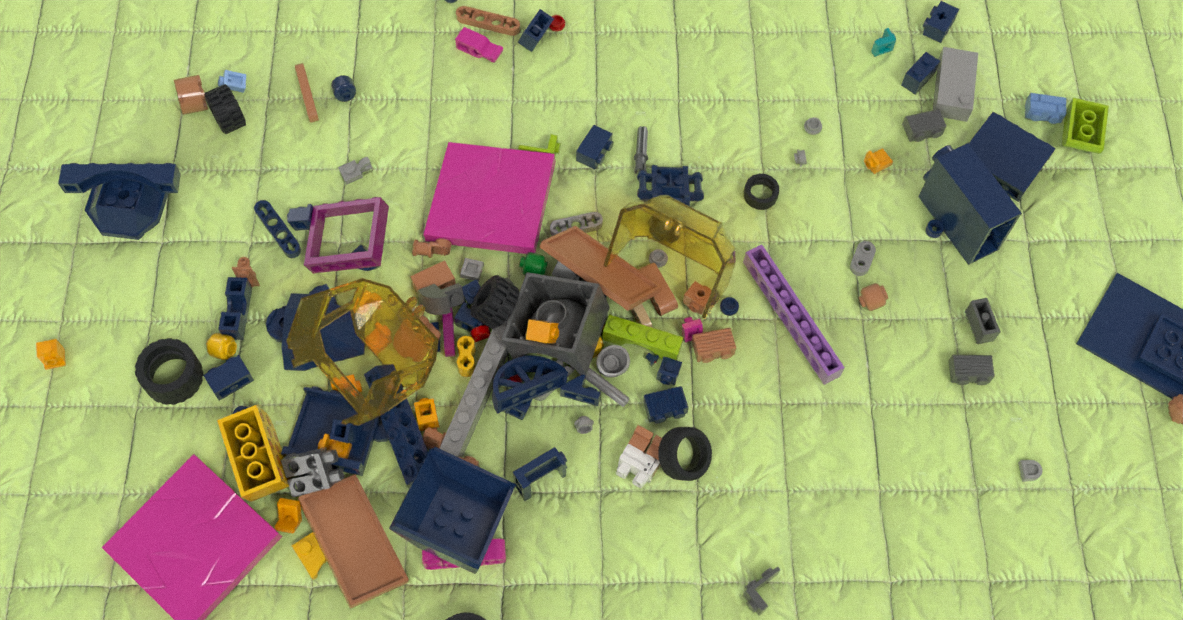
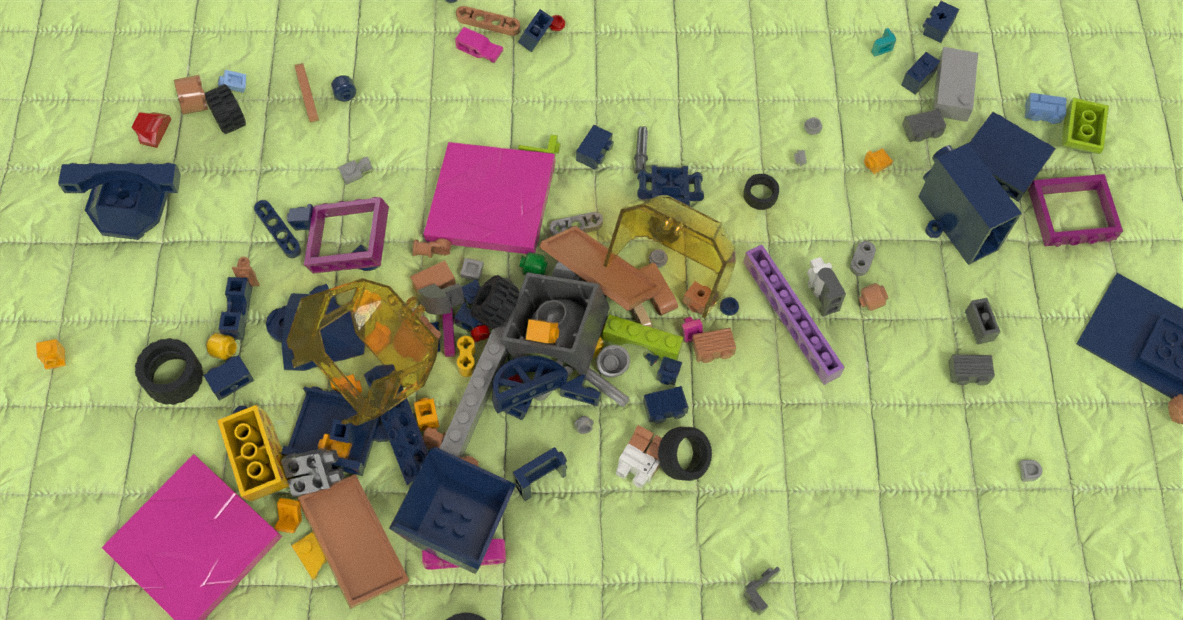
none -> red slope [131,112,172,148]
none -> dark grey hips [807,257,846,317]
none -> magenta window [1028,174,1123,247]

